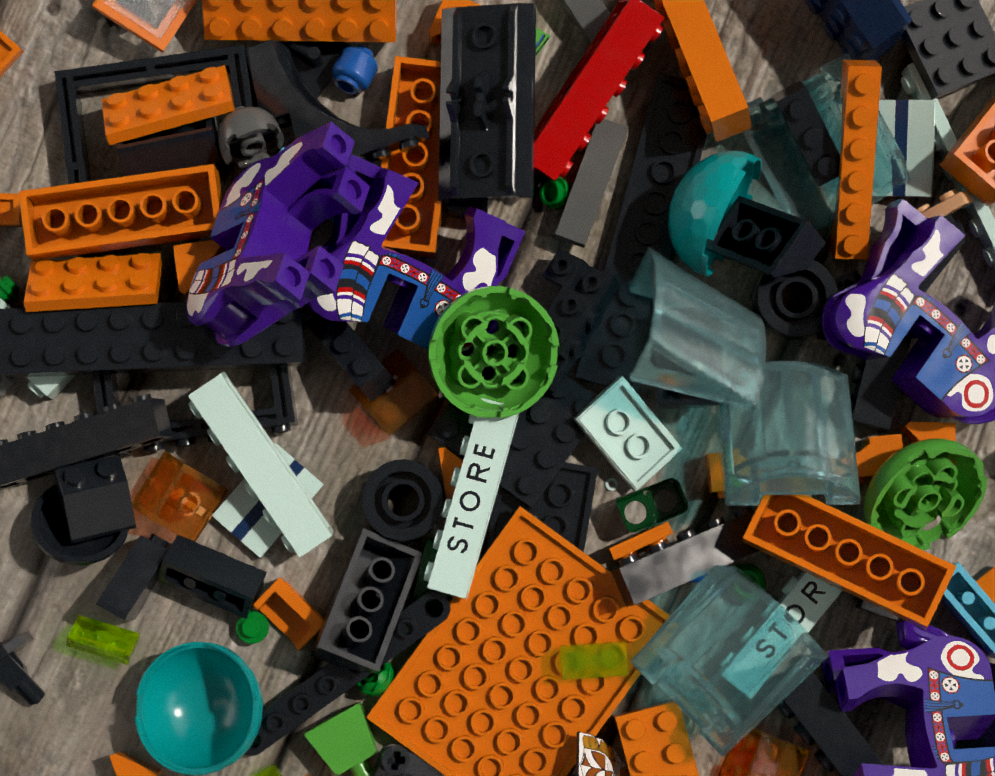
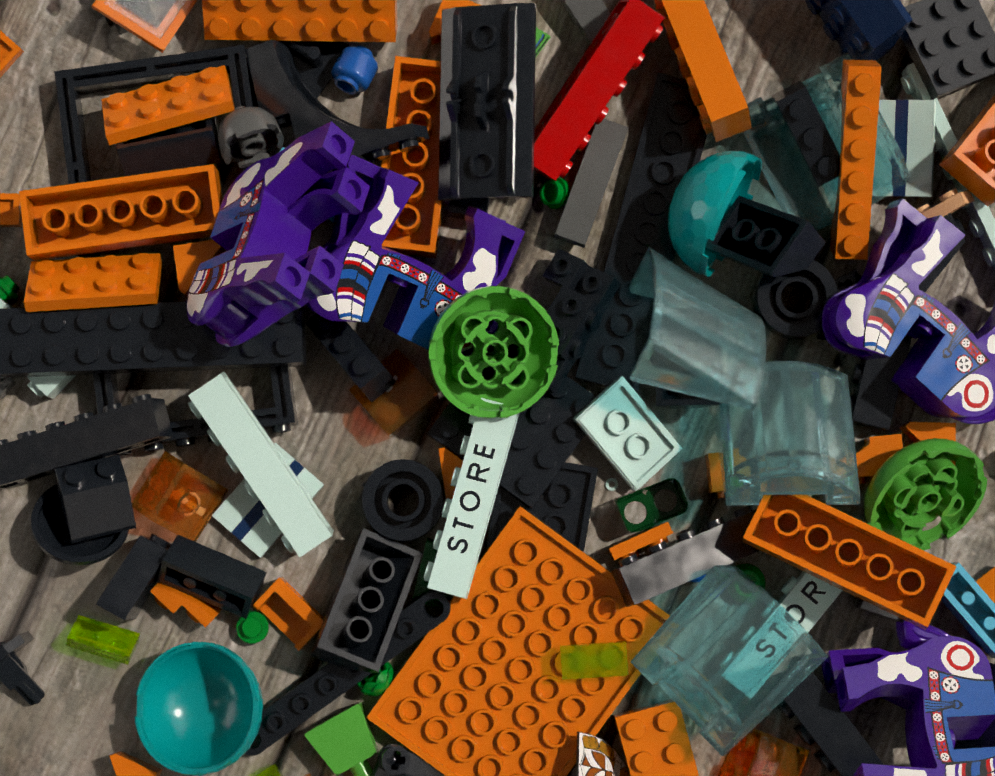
none -> orange slope [150,582,222,628]

